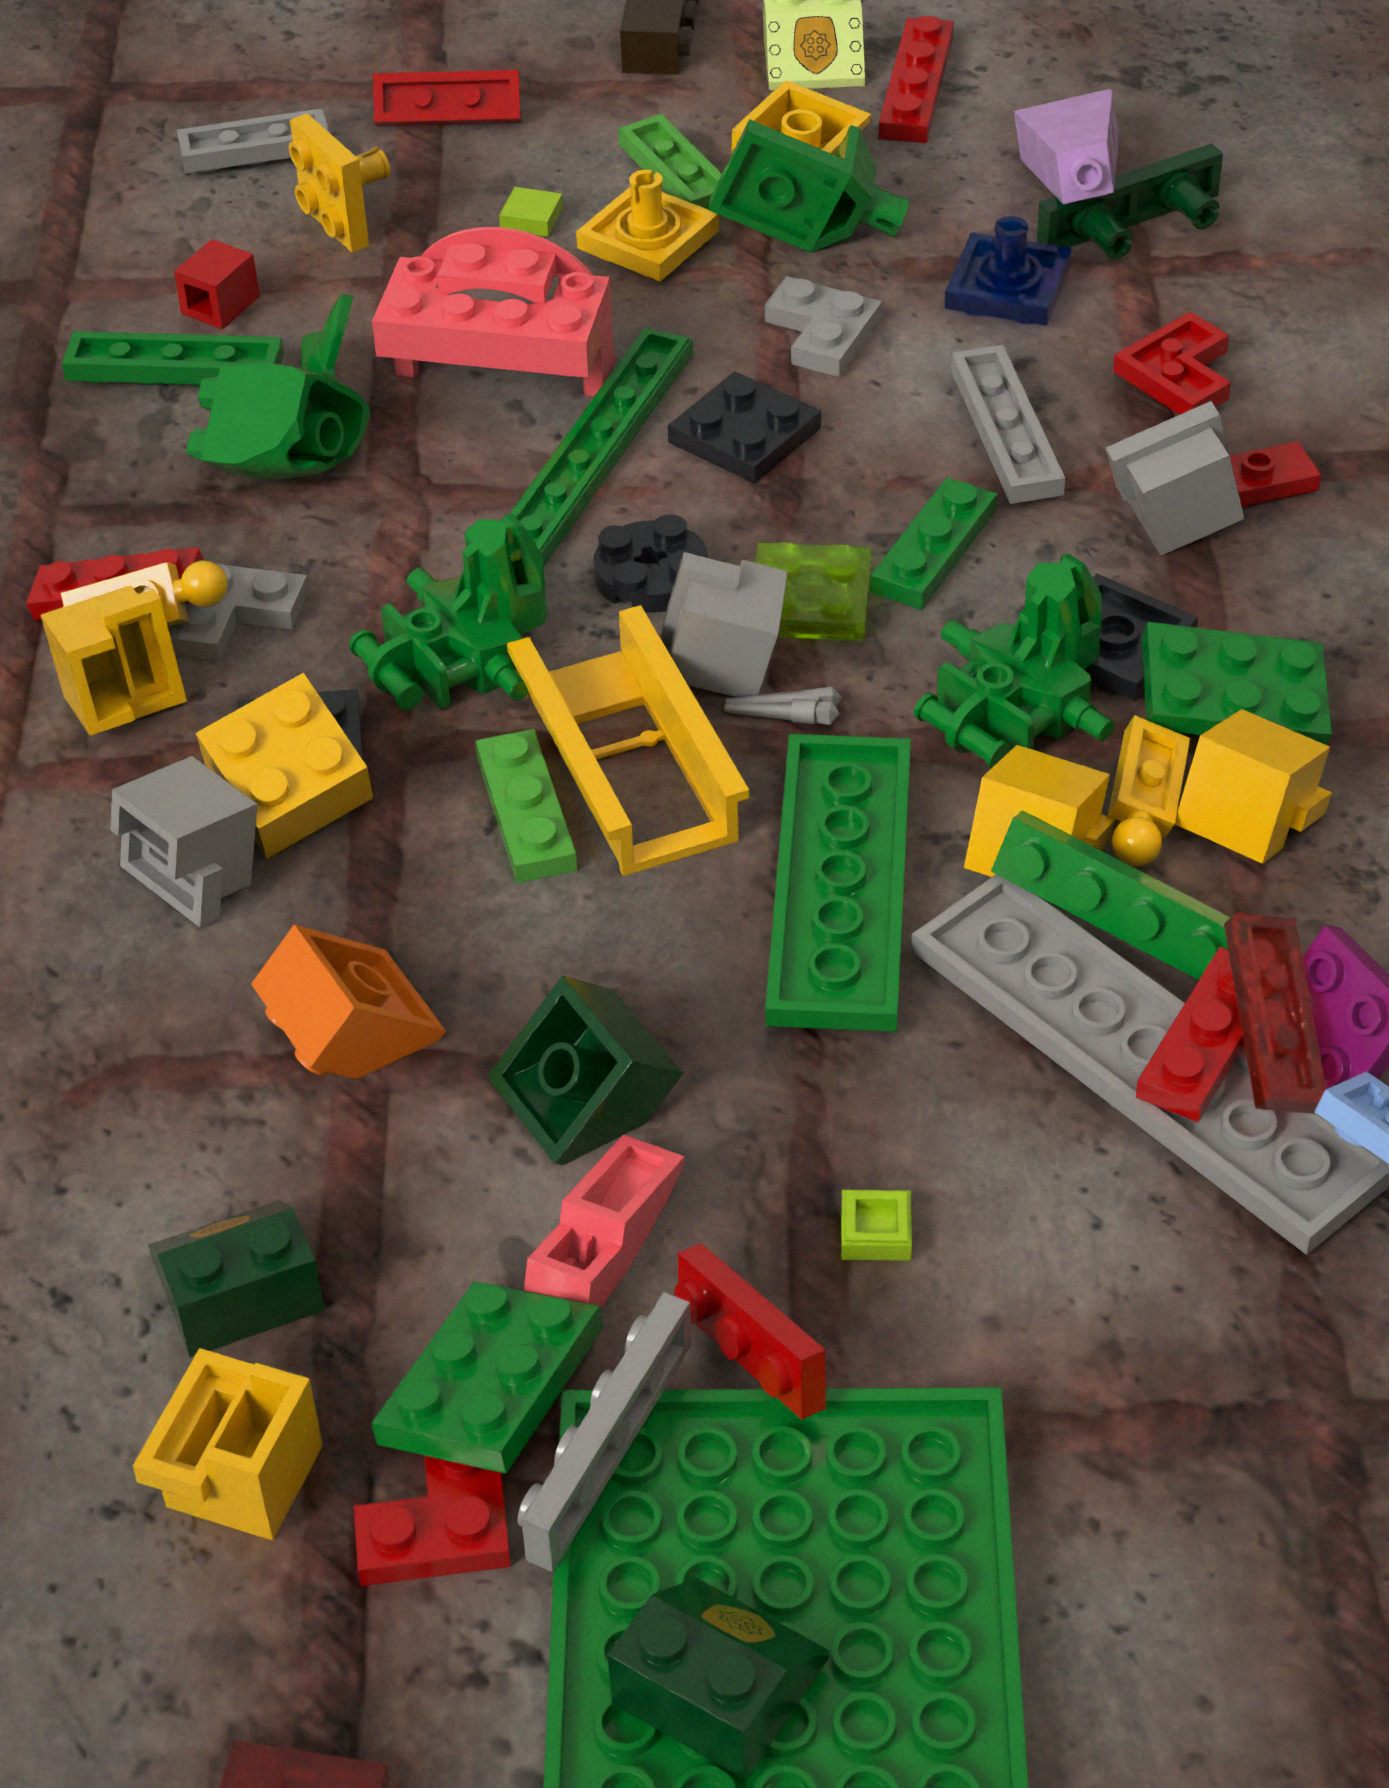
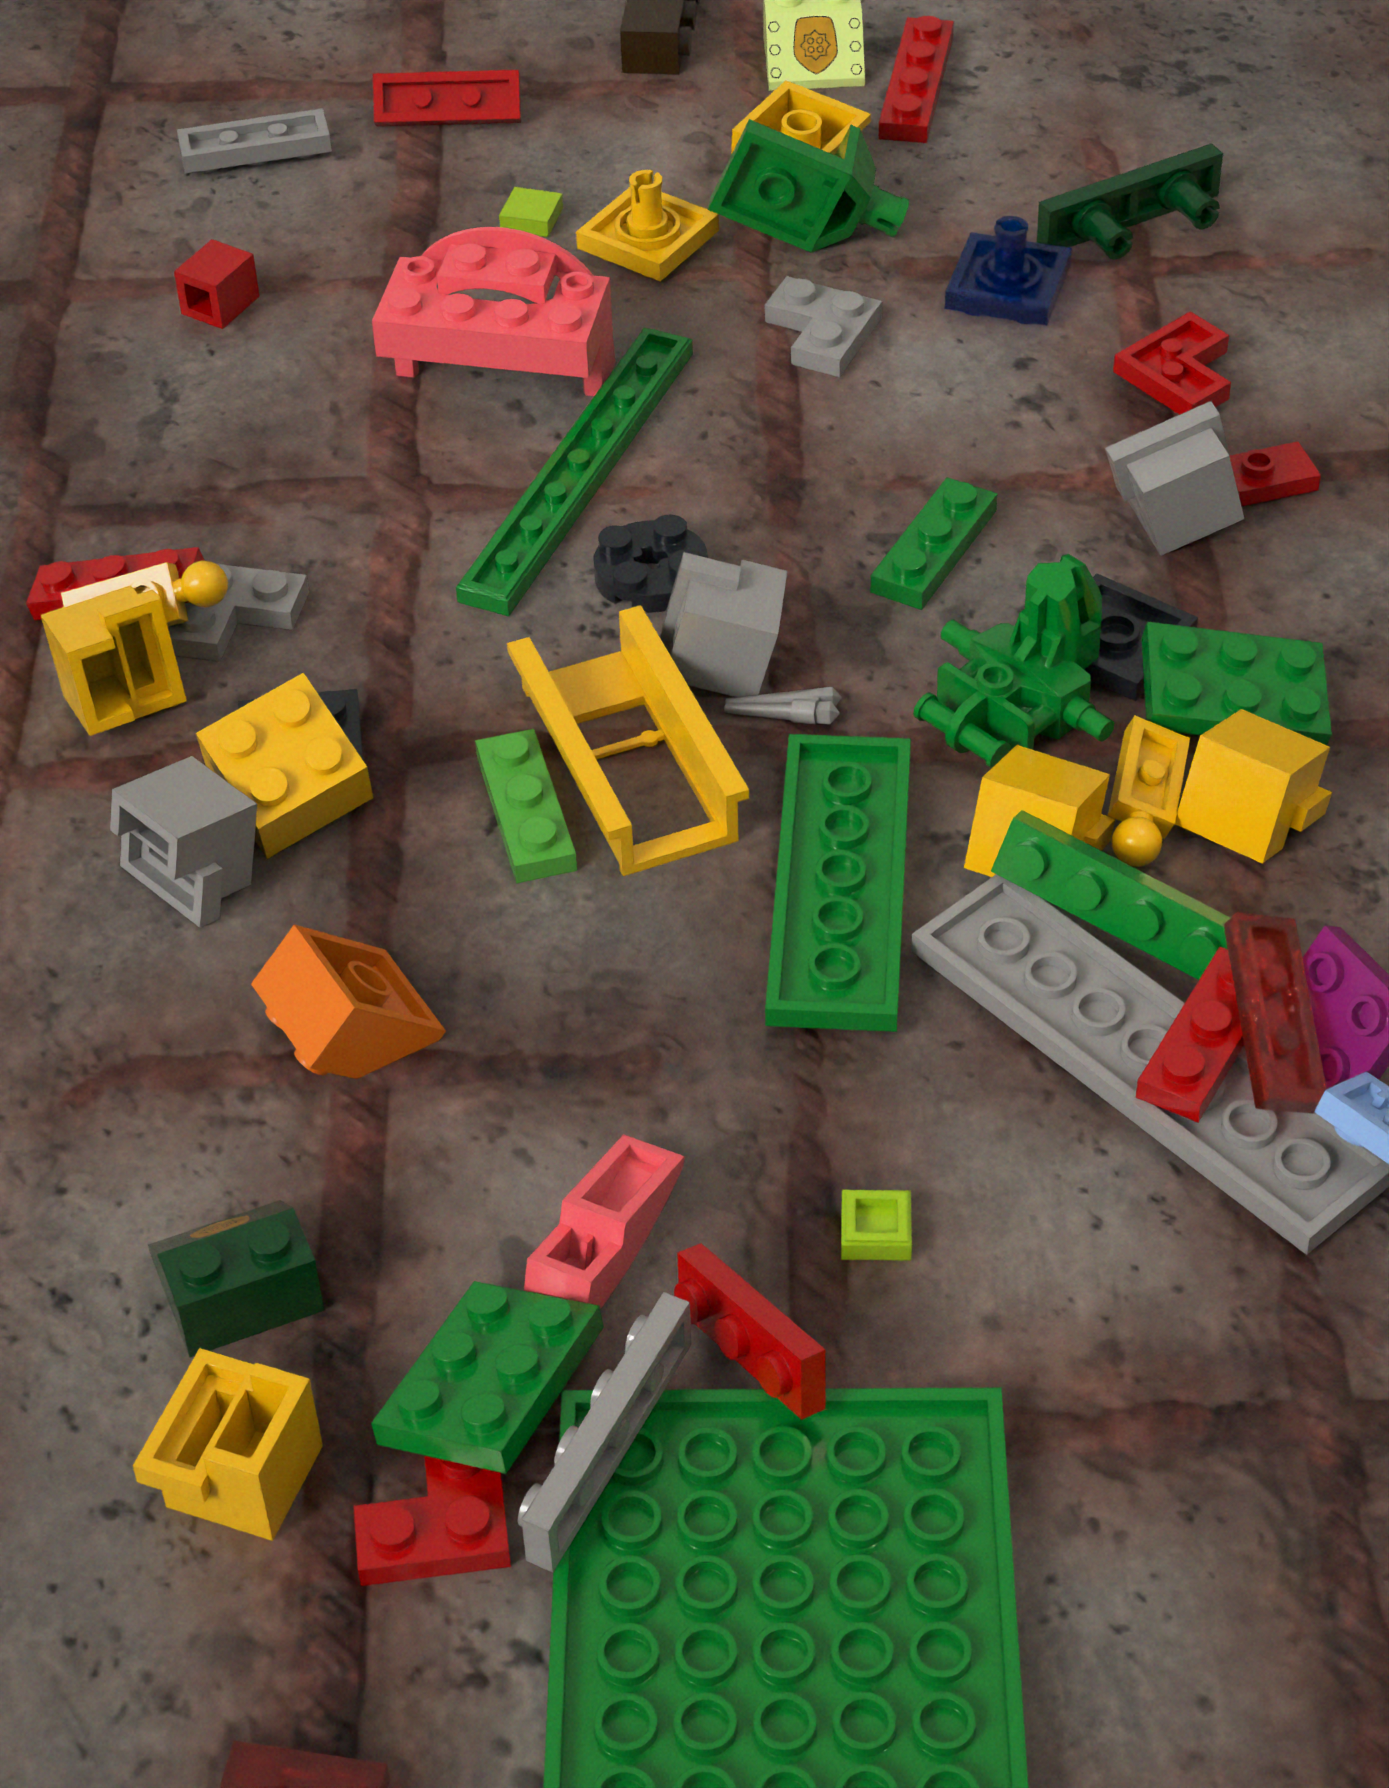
green plate [62,331,284,386] -> none
green hips [186,294,370,480] -> none
yellow plate [289,113,390,253] -> none
green piece [349,514,547,710] -> none
dark green slope [487,975,684,1165] -> none
dark green slope [607,1578,829,1780] -> none
bright green plate [618,114,722,209] -> none
black plate [668,371,821,484] -> none
clear neon green plate [755,542,872,641] -> none
light grey plate [950,345,1065,504] -> none
lavender slope [1014,89,1119,204] -> none

